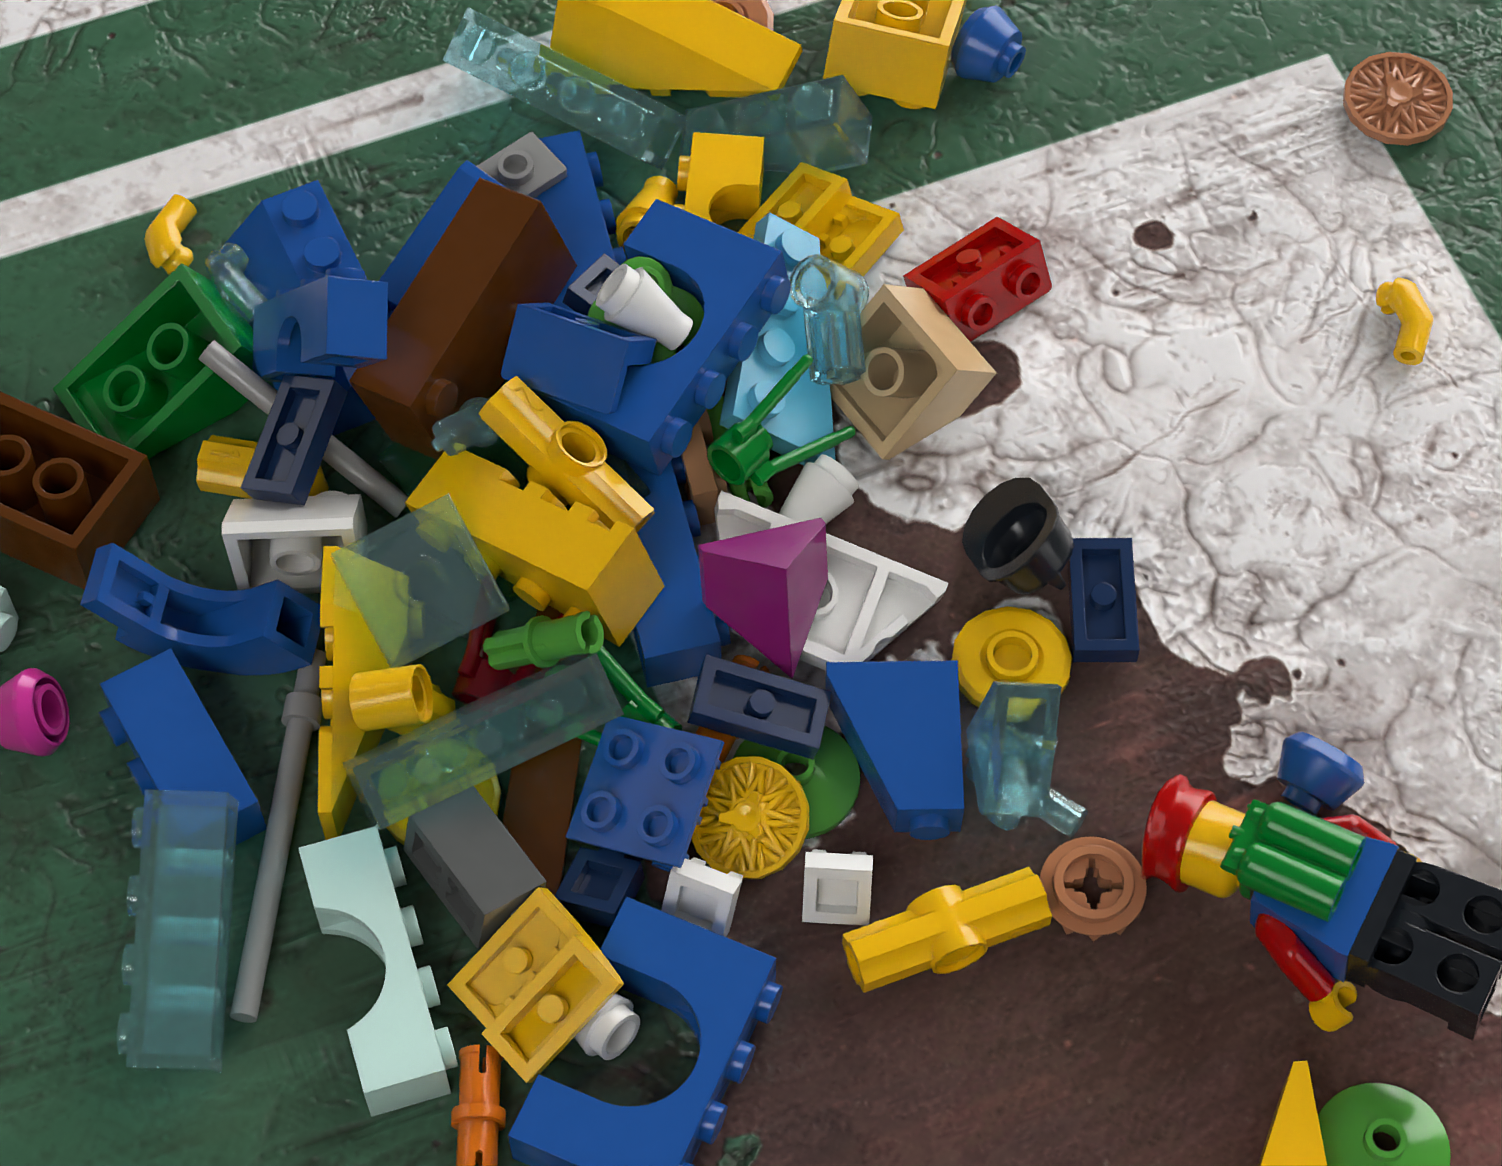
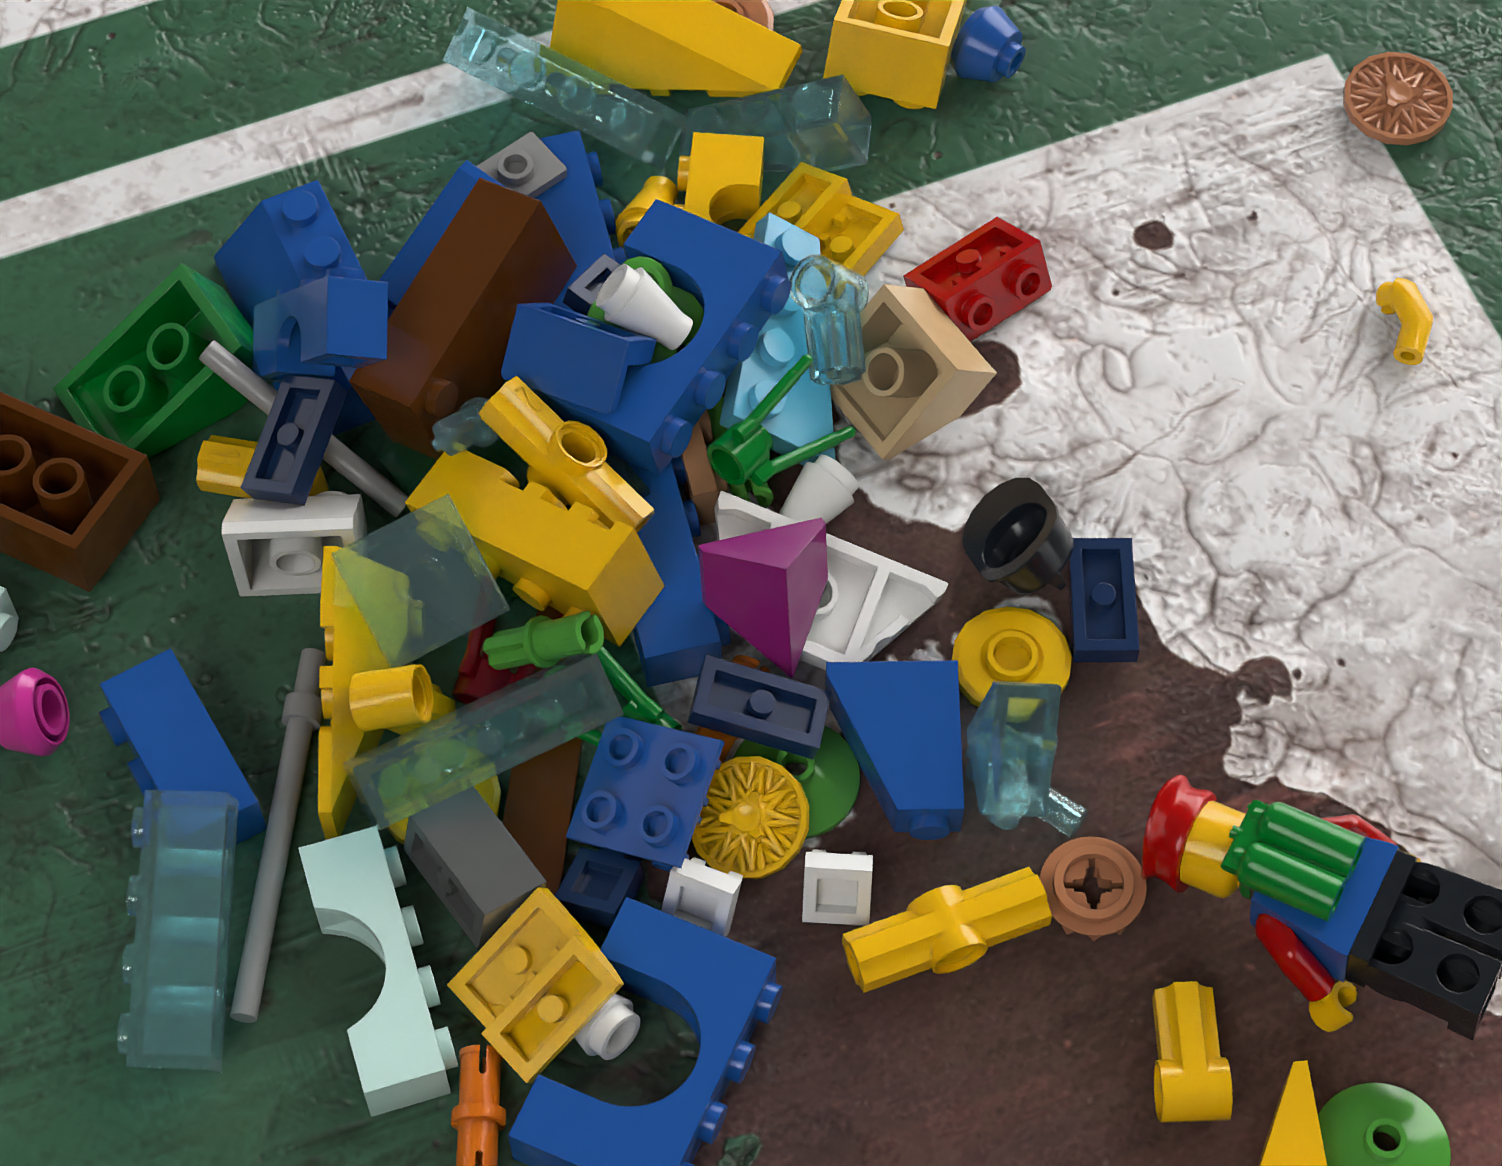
blue arch [80,543,321,675] -> none
yellow arm [144,194,197,275] -> none
clear light blue arm [205,243,268,324] -> none
blue cone [1277,732,1365,816] -> none
none -> yellow piece [1152,981,1233,1123]

